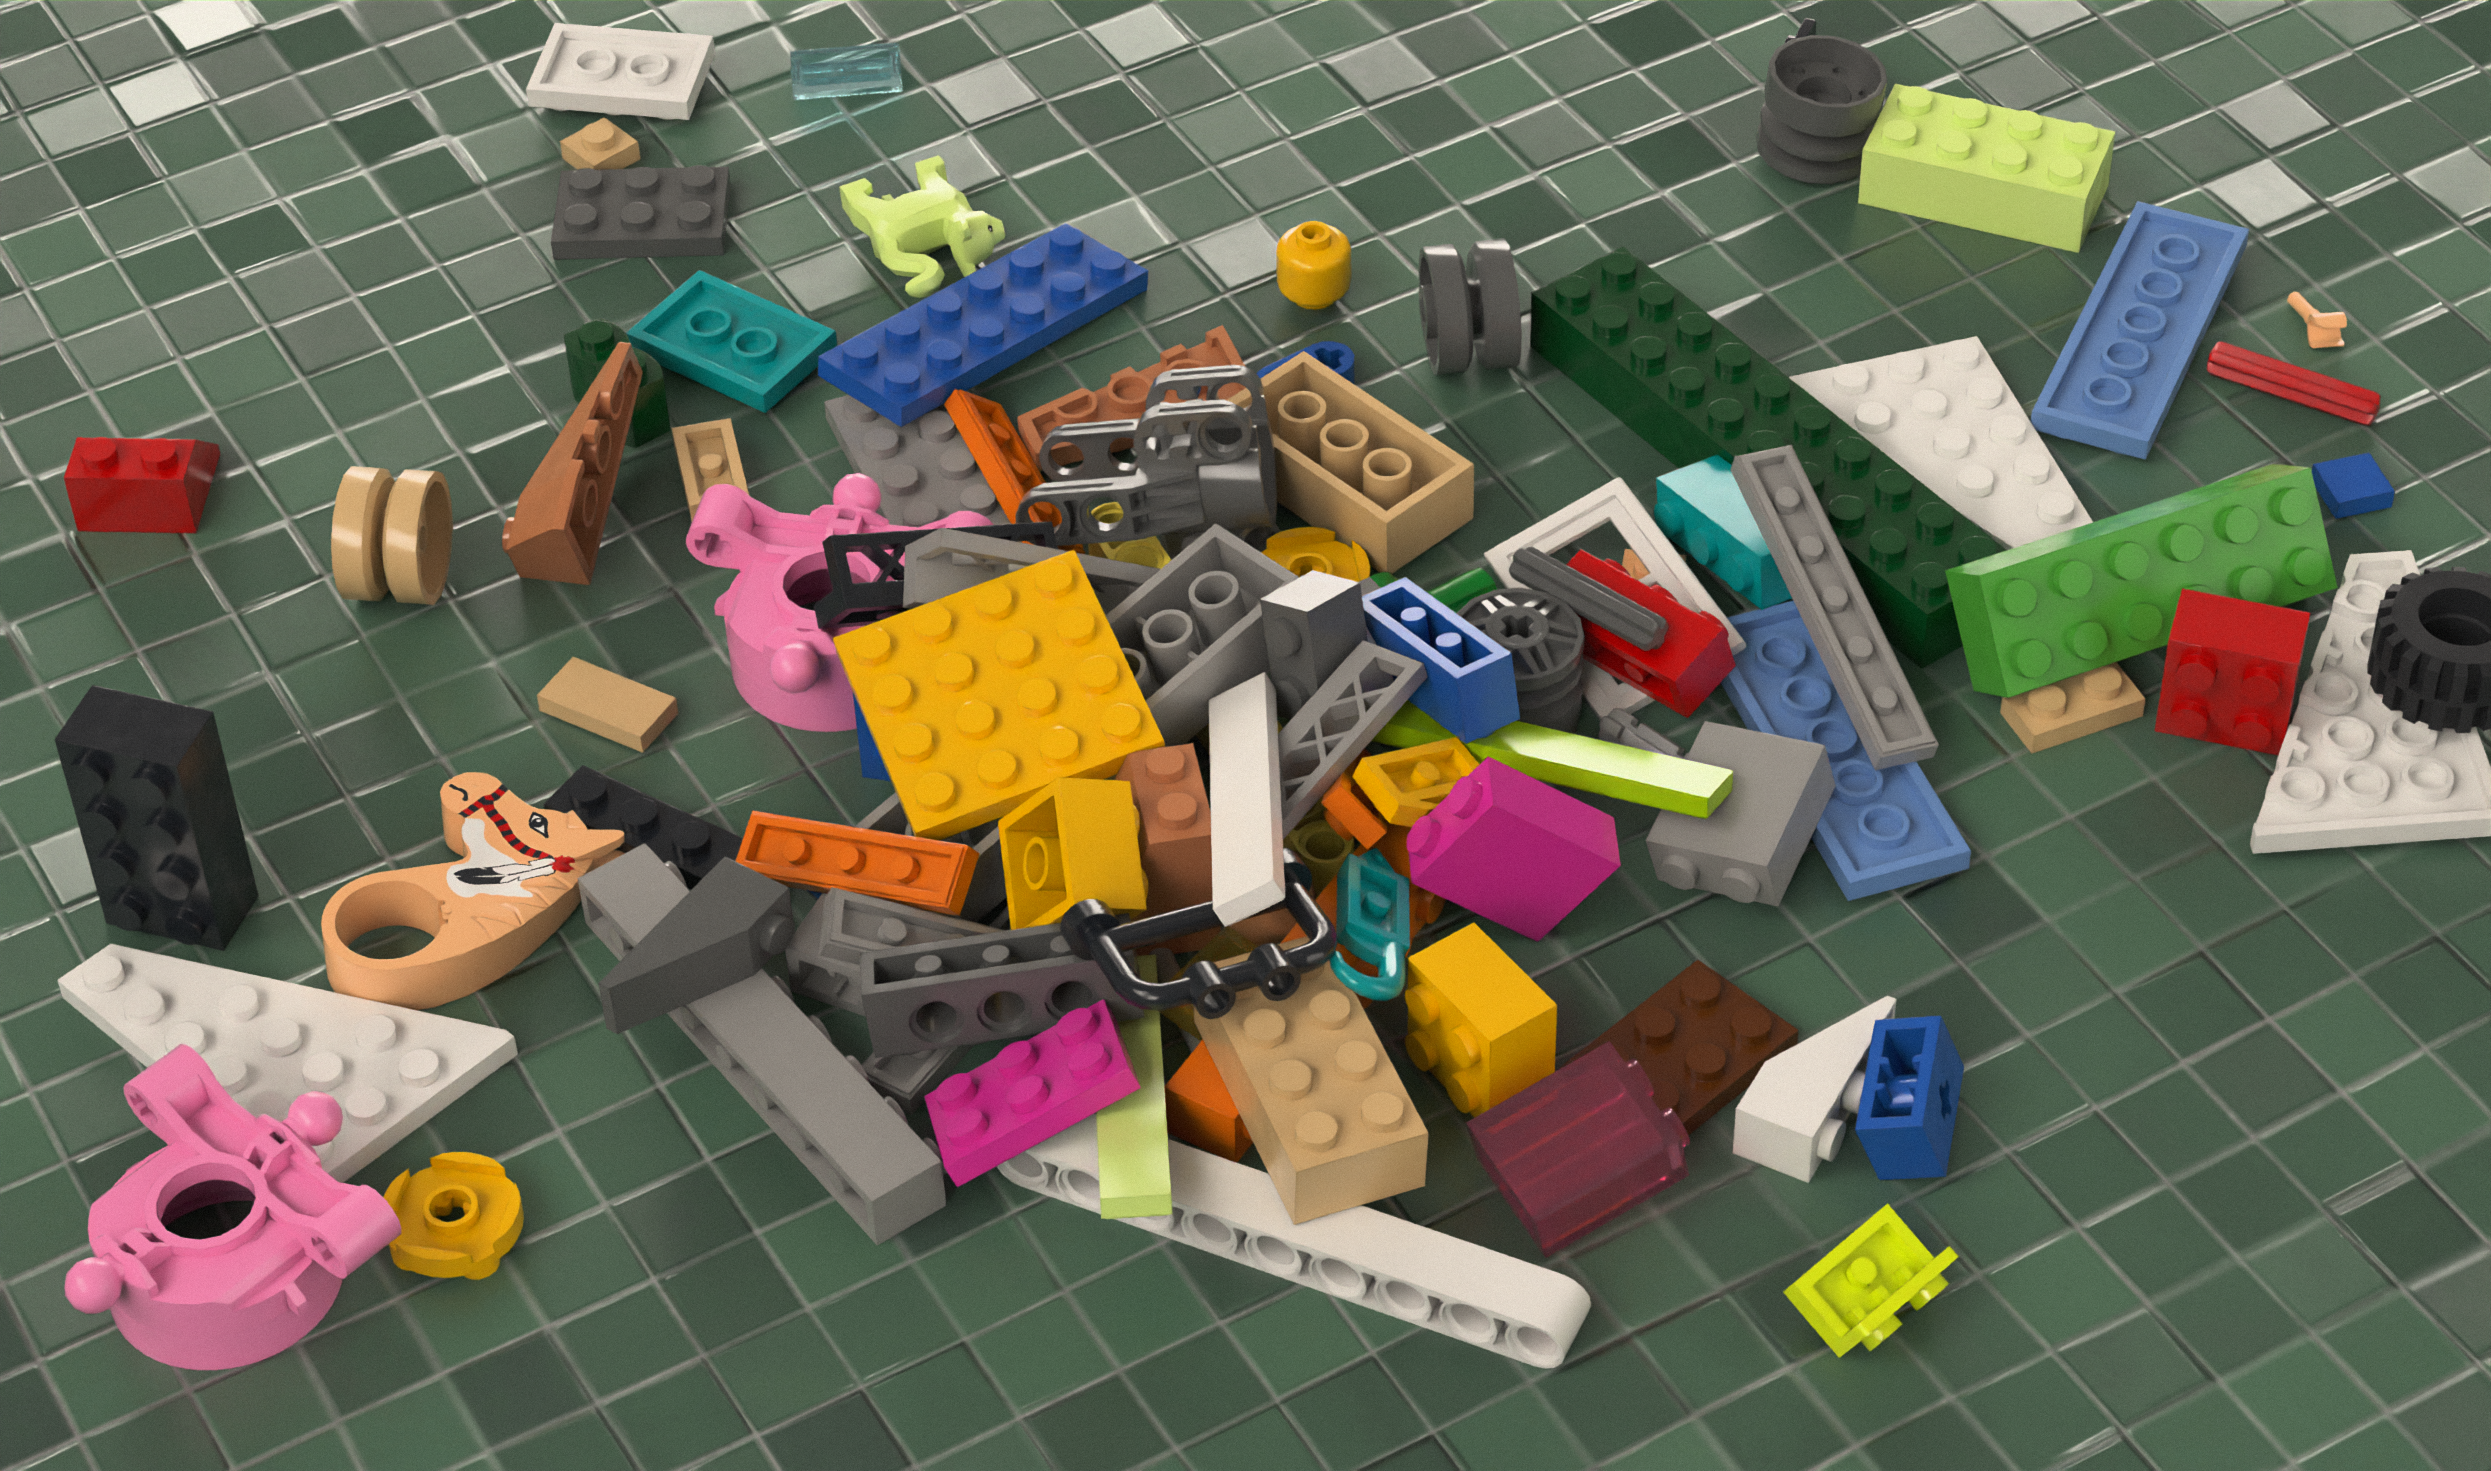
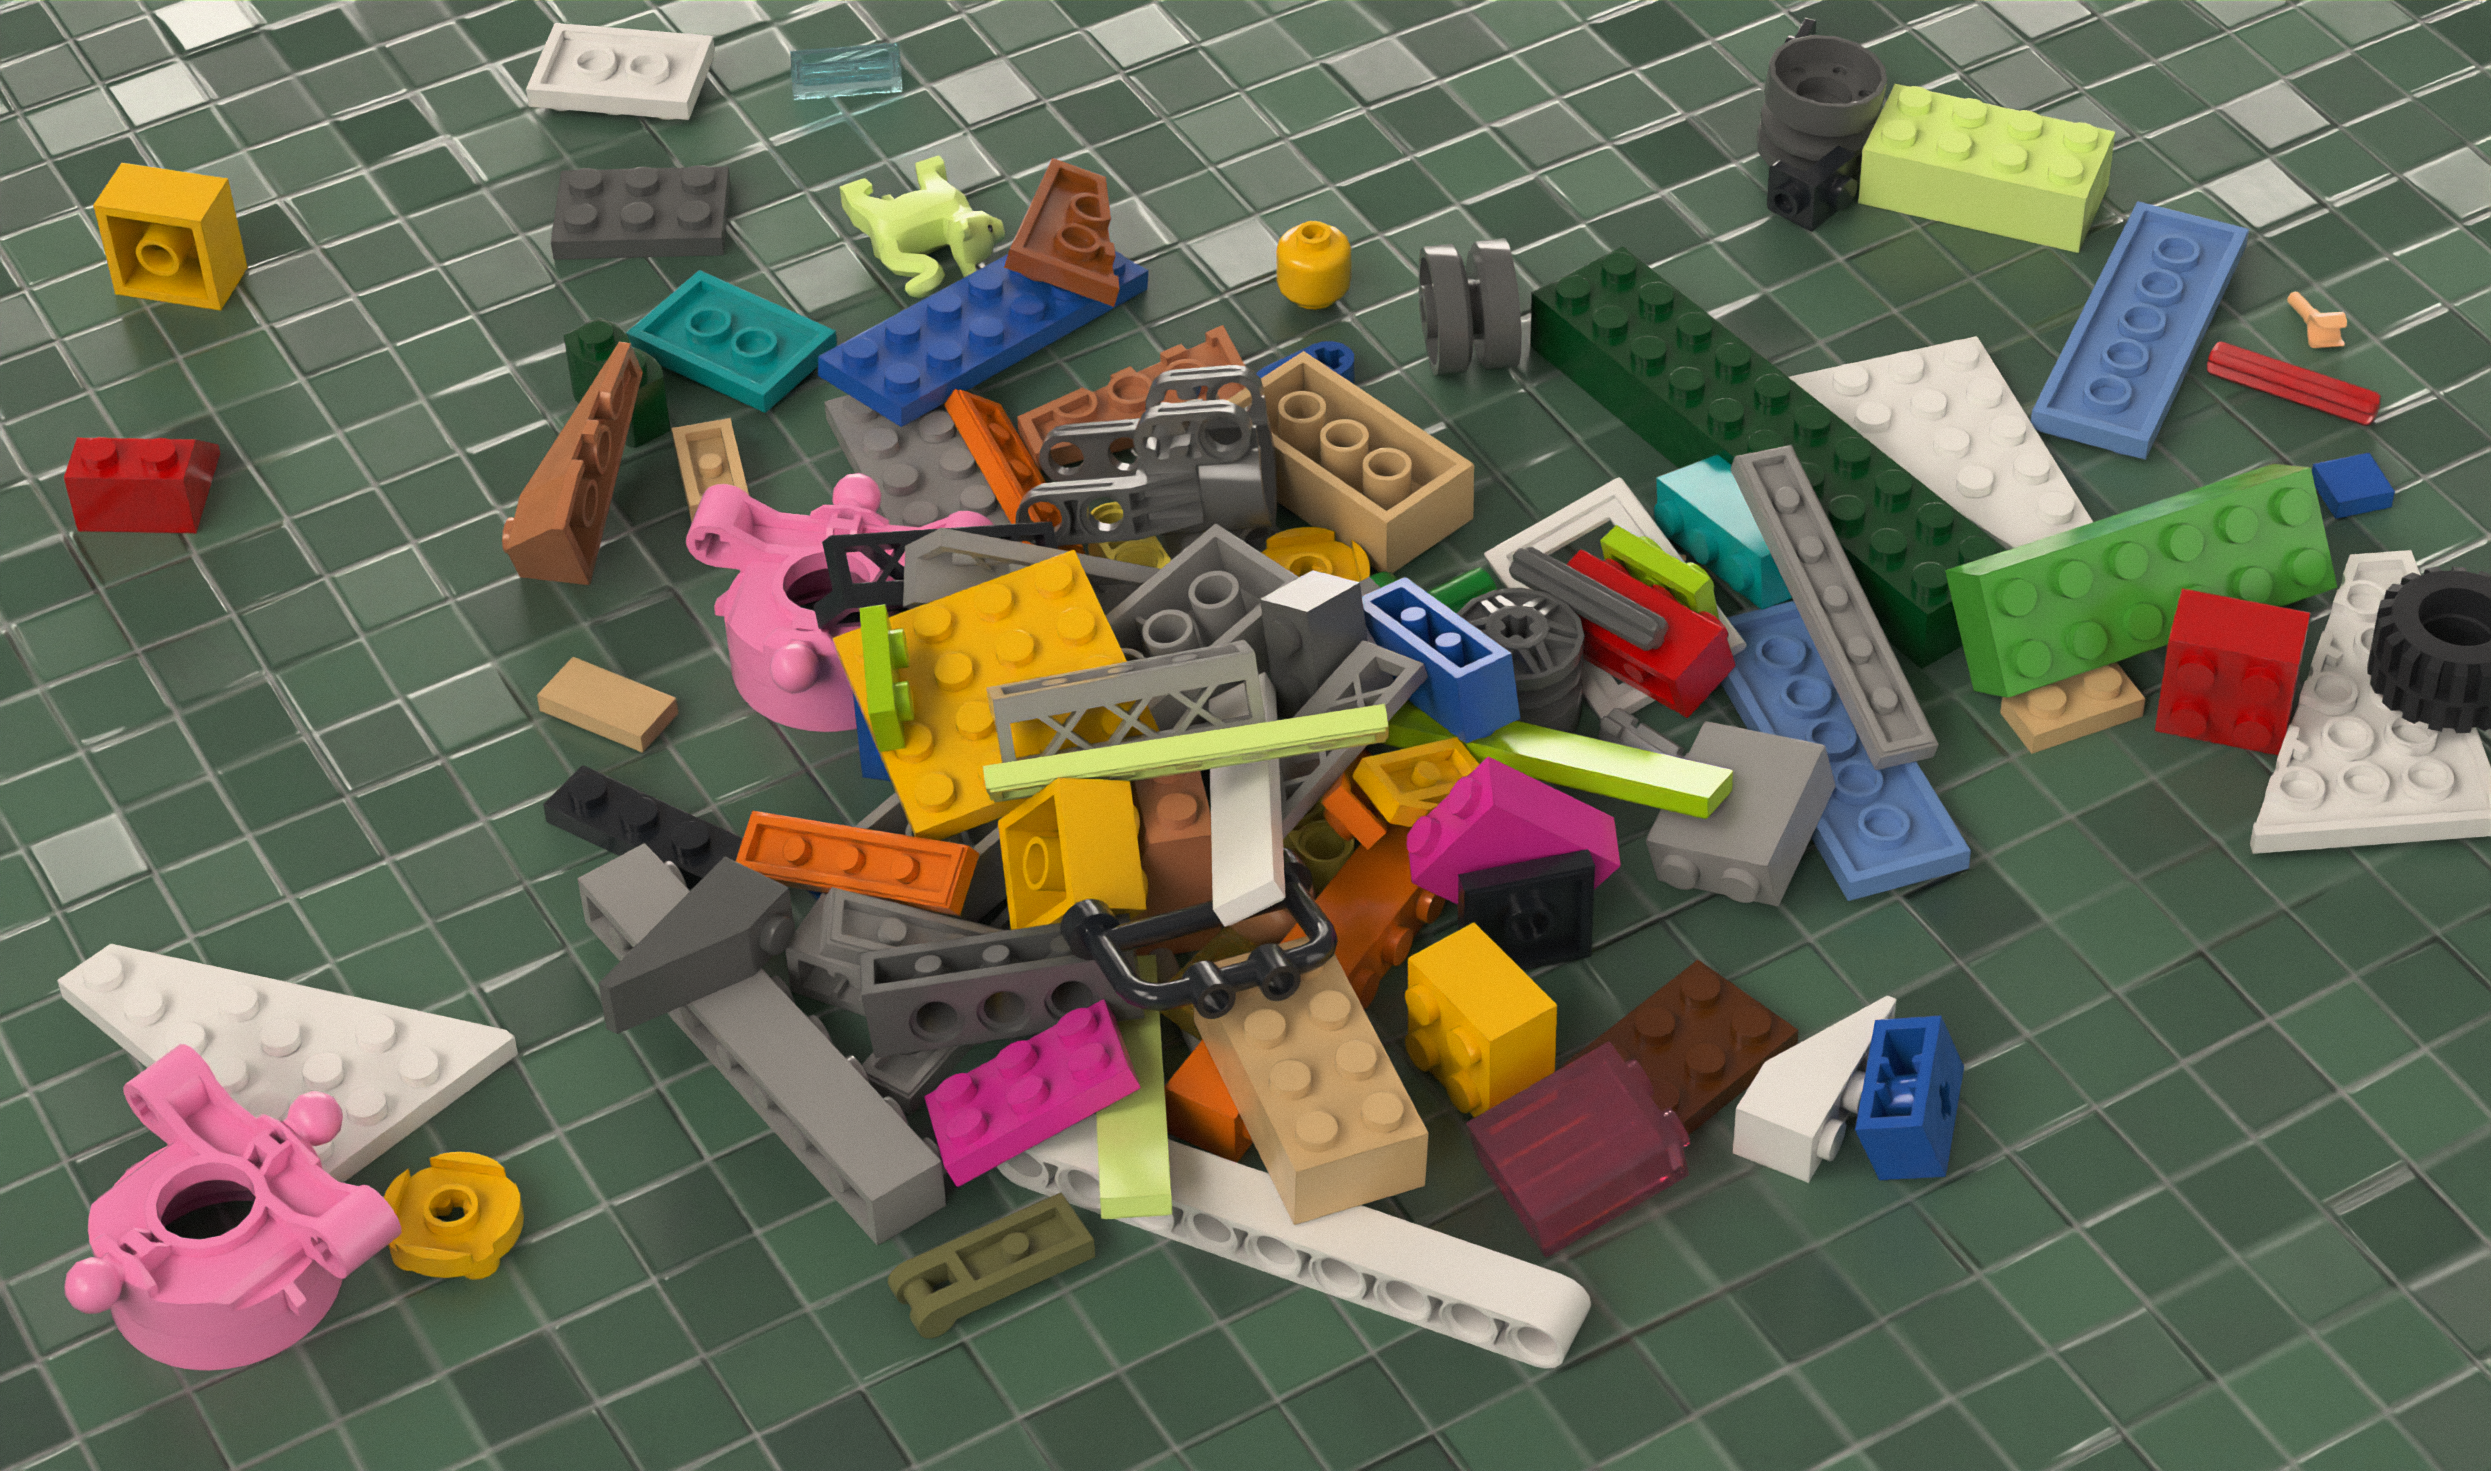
black brick [54,685,259,951] -> none
light nougat animal [321,772,625,1010] -> none
tan wheel [331,466,453,605] -> none
tan plate [560,117,641,170] -> none
teal plate [1329,848,1410,1001] -> none
neon yellow bracket [1783,1203,1959,1358] -> none
none -> yellow brick [93,163,248,311]
none -> lime plate [859,604,914,752]
none -> olive plate [887,1192,1095,1339]
none -> yellowish green tile [983,704,1389,802]
none -> light grey fence [986,640,1266,763]
none -> dark orange wing [1004,158,1120,307]
none -> black tile [1458,849,1595,970]
none -> lime plate [1600,525,1719,619]
none -> black bracket [1767,145,1857,232]

